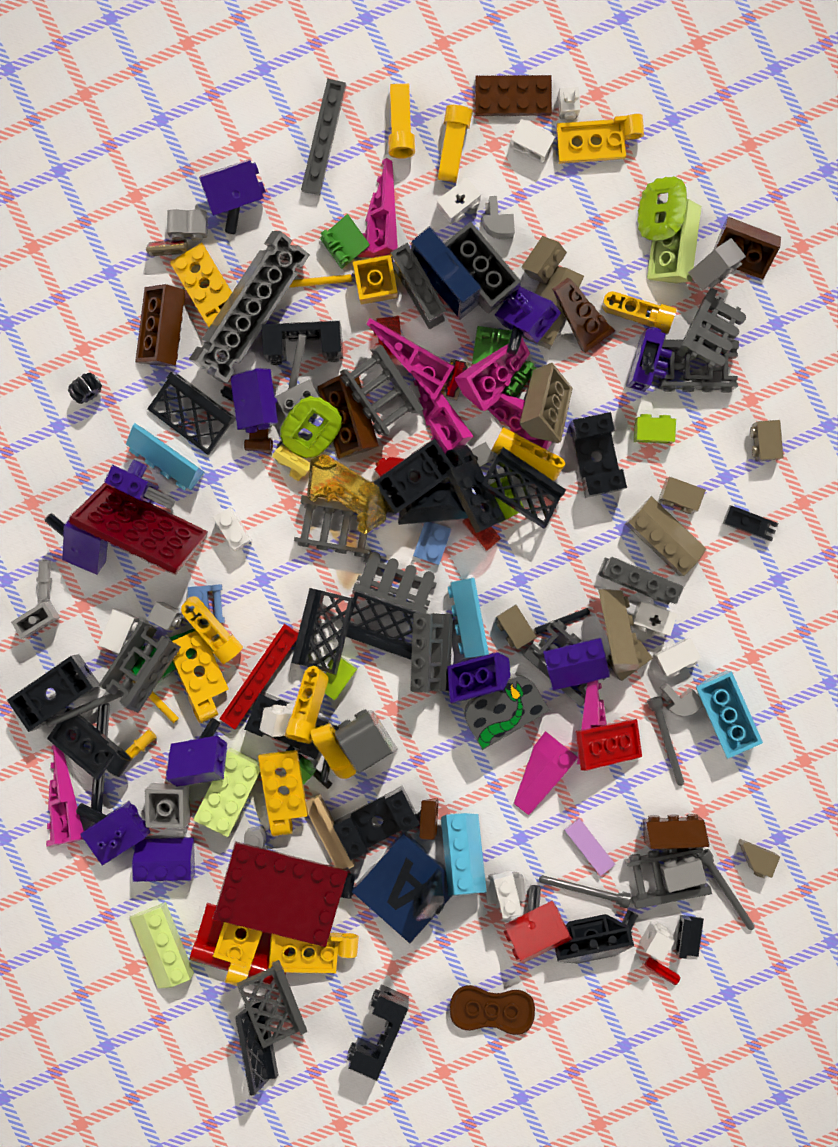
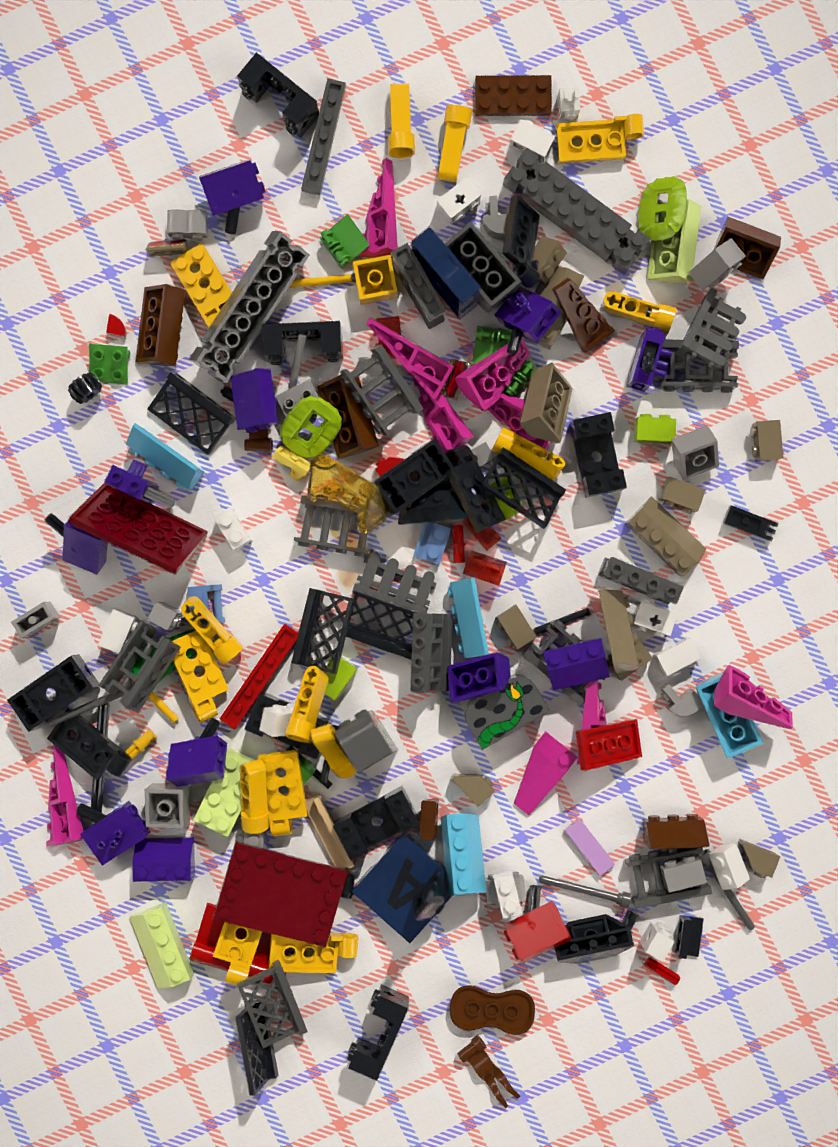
light grey pin [36,560,52,599] -> none
dark grey piece [647,696,684,786] -> none
none -> bright green hinge [89,343,131,384]
none -> red tile [106,314,127,337]
none -> black plate [237,52,319,138]
none -> yellow beam [240,759,269,834]
none -> red axle [451,525,466,563]
none -> dark tan slope [451,774,495,807]
none -> reddish brown flag [457,1034,521,1108]
none -> clear red brick [462,550,507,586]
none -> black hinge [502,194,540,288]
none -> dark grey brick [503,148,651,275]
none -> light grey brick [671,425,719,480]
none -> white brick [708,843,750,890]
none -> dark pink wedge [714,665,793,729]

